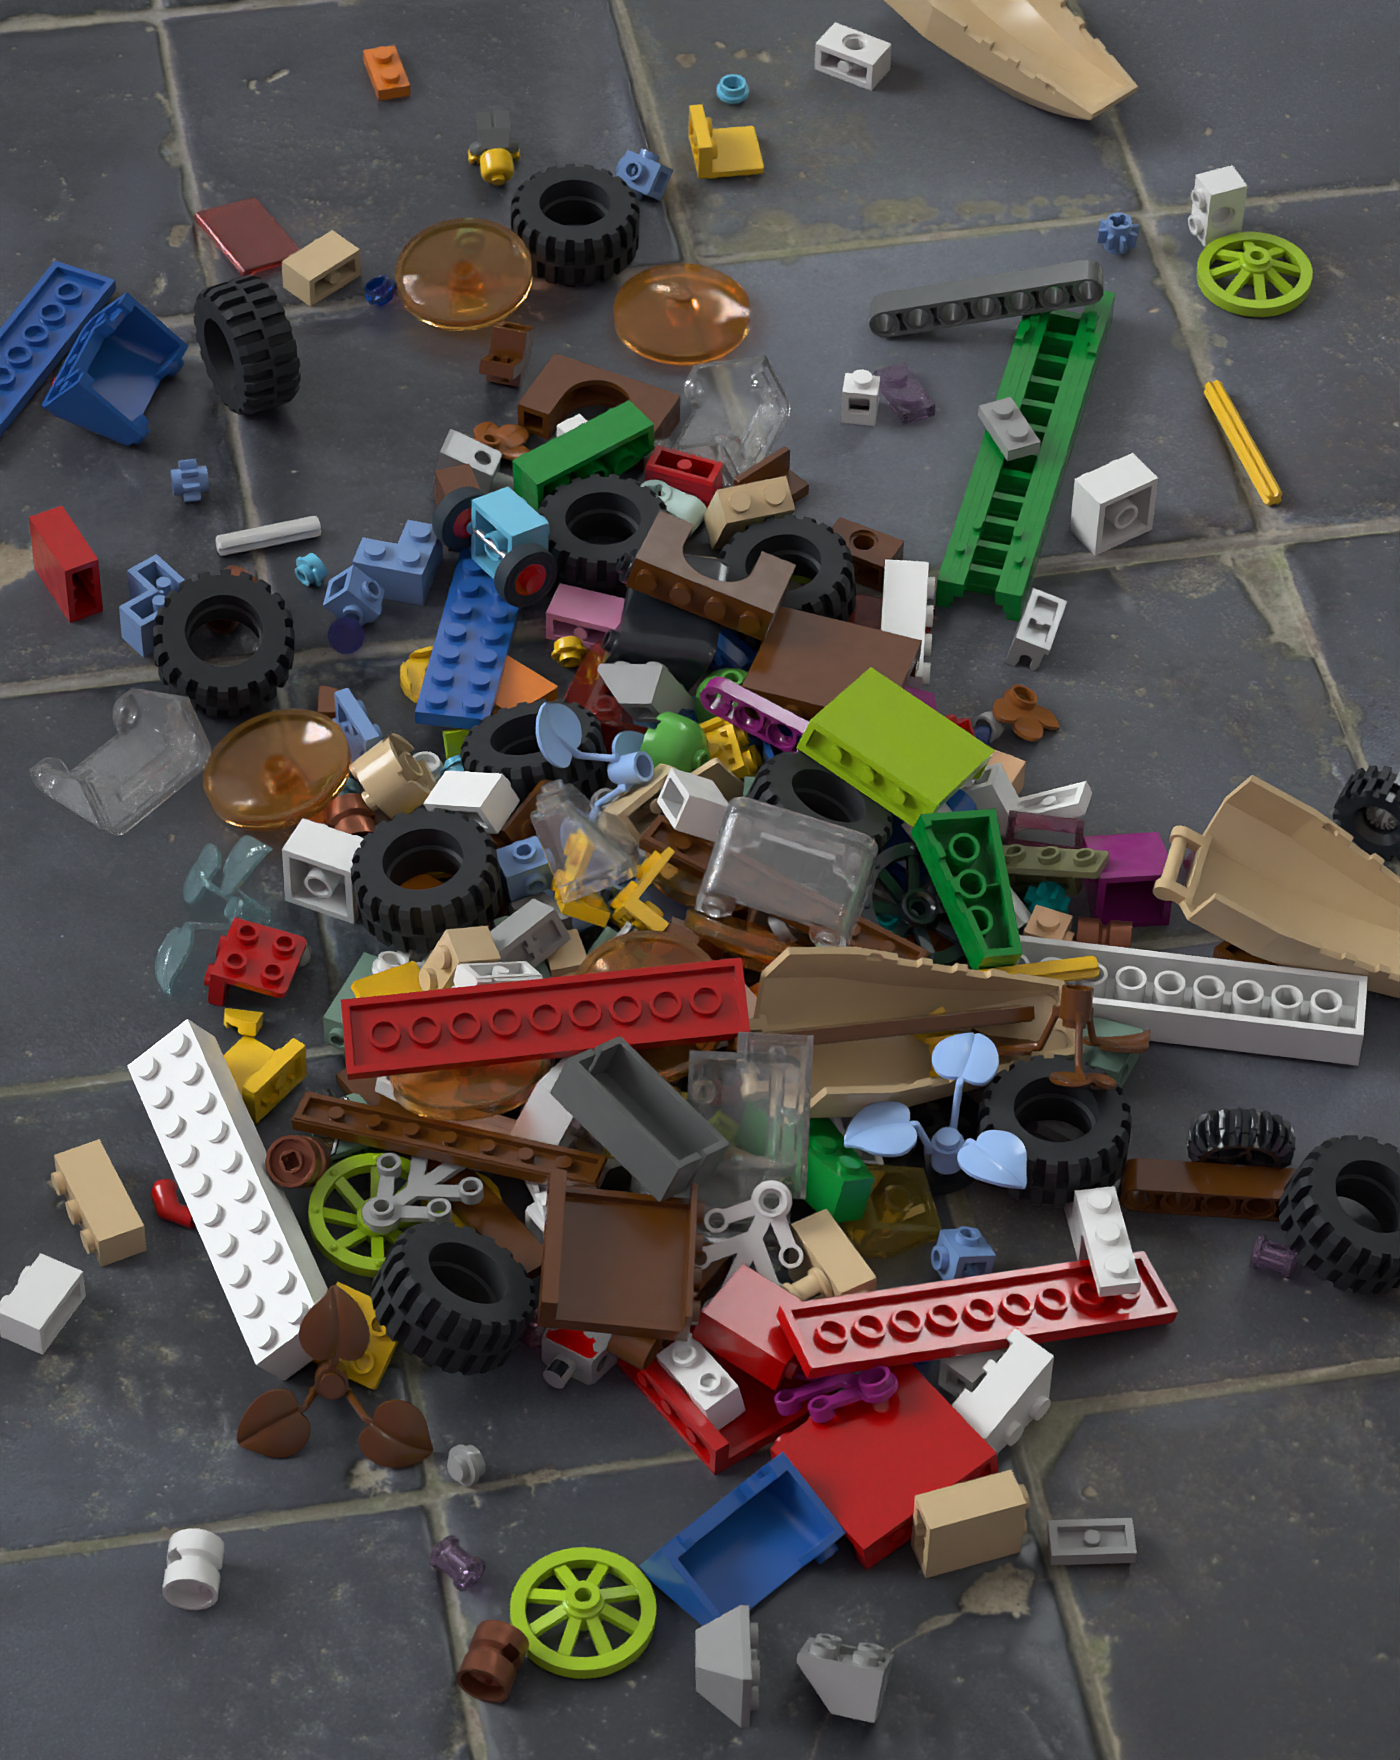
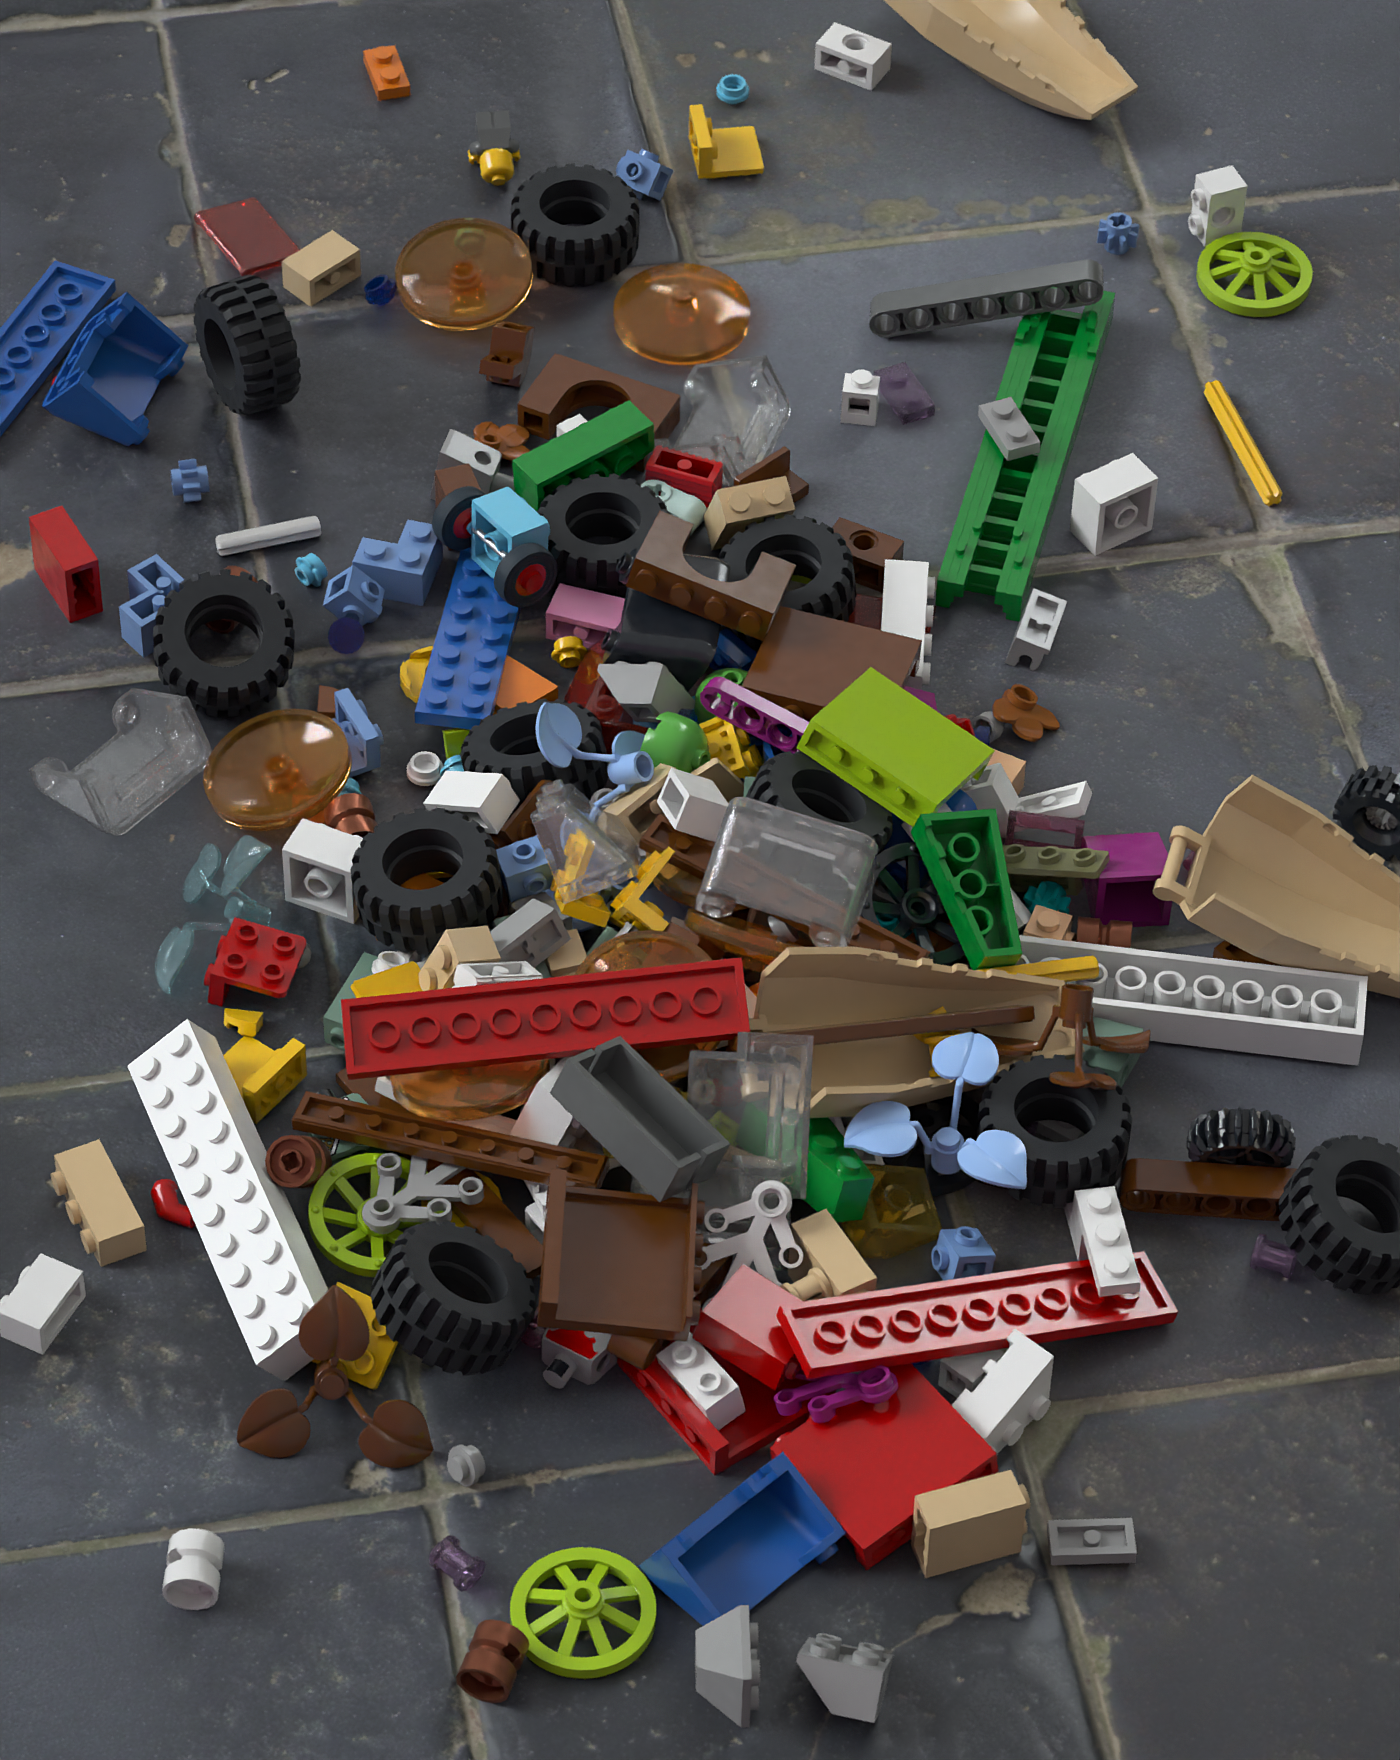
tan brick [349,733,437,821] -> none

